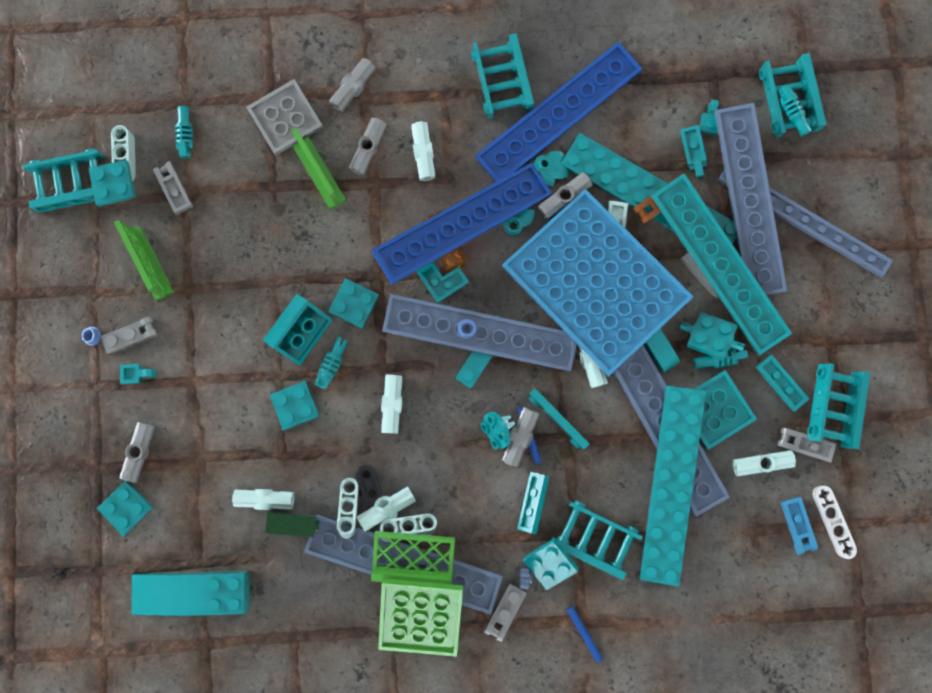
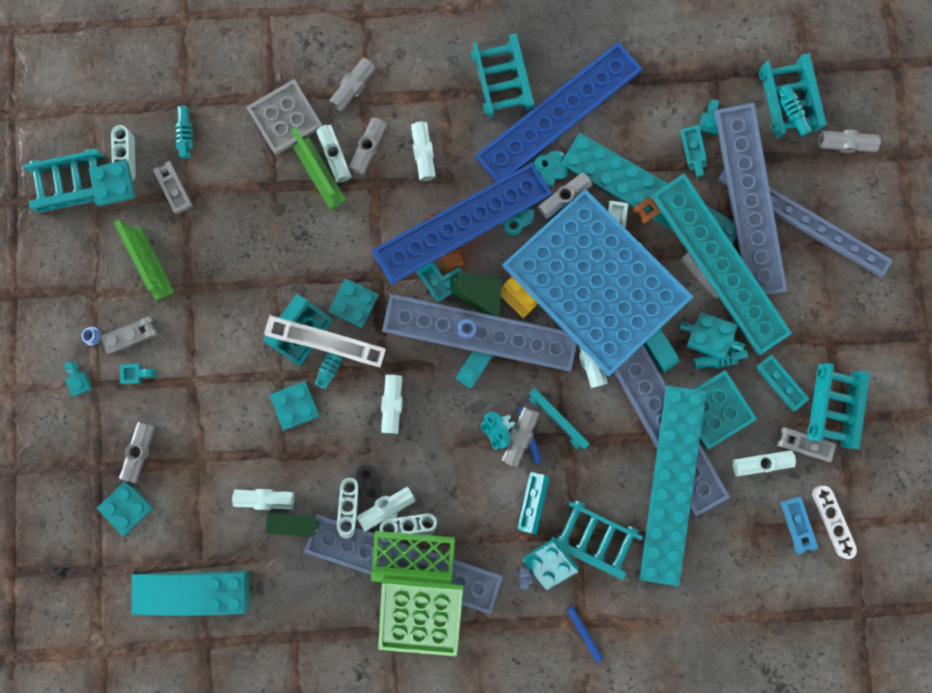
light grey plate [484,582,527,642] -> none
none -> teal plate [64,361,93,397]
none -> white arch [264,315,386,367]
none -> light aqua piece [316,125,352,183]
none -> dark green slope [450,272,502,317]
none -> yellow plate [501,277,538,319]
none -> light grey piece [818,130,881,153]

